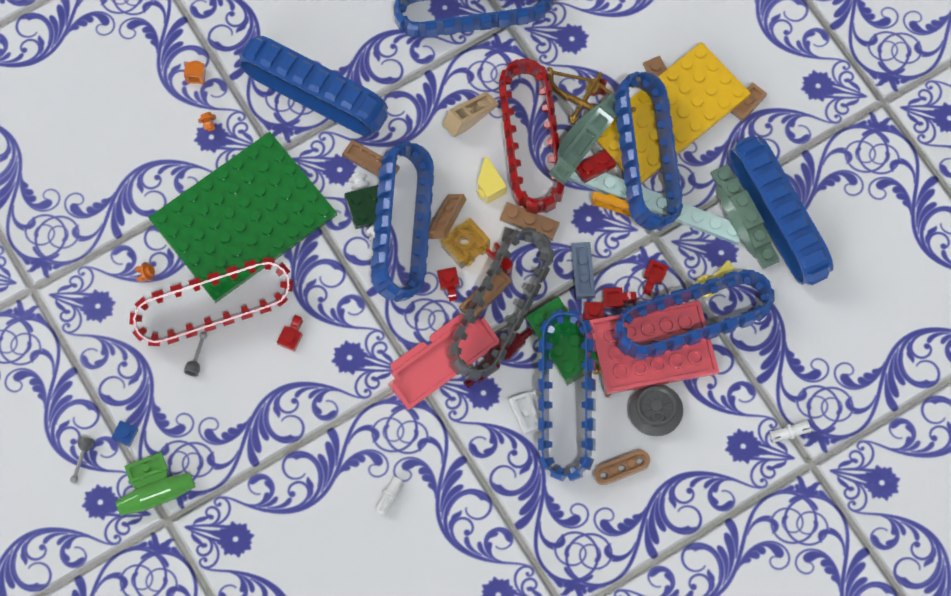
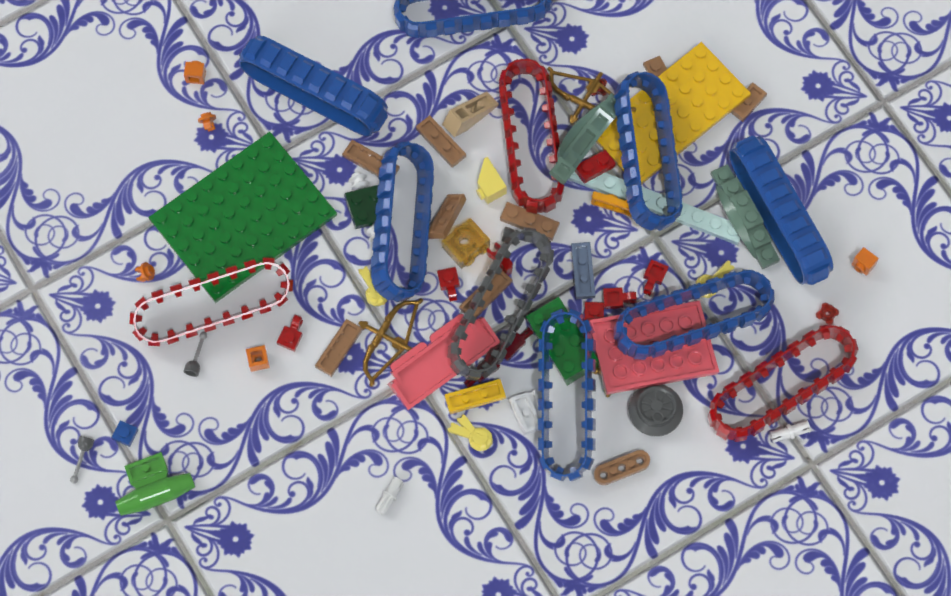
none -> orange plate [246,345,270,372]
none -> medium nougat plate [315,319,363,377]
none -> light yellow piece [358,266,387,306]
none -> pearl gold piece [358,298,423,387]
none -> medium nougat plate [416,115,466,168]
none -> yellow plate [444,379,506,414]
none -> light yellow piece [447,414,493,451]
none -> red piece [708,324,859,442]
none -> clear red plate [816,303,839,324]
none -> orange plate [852,247,879,276]

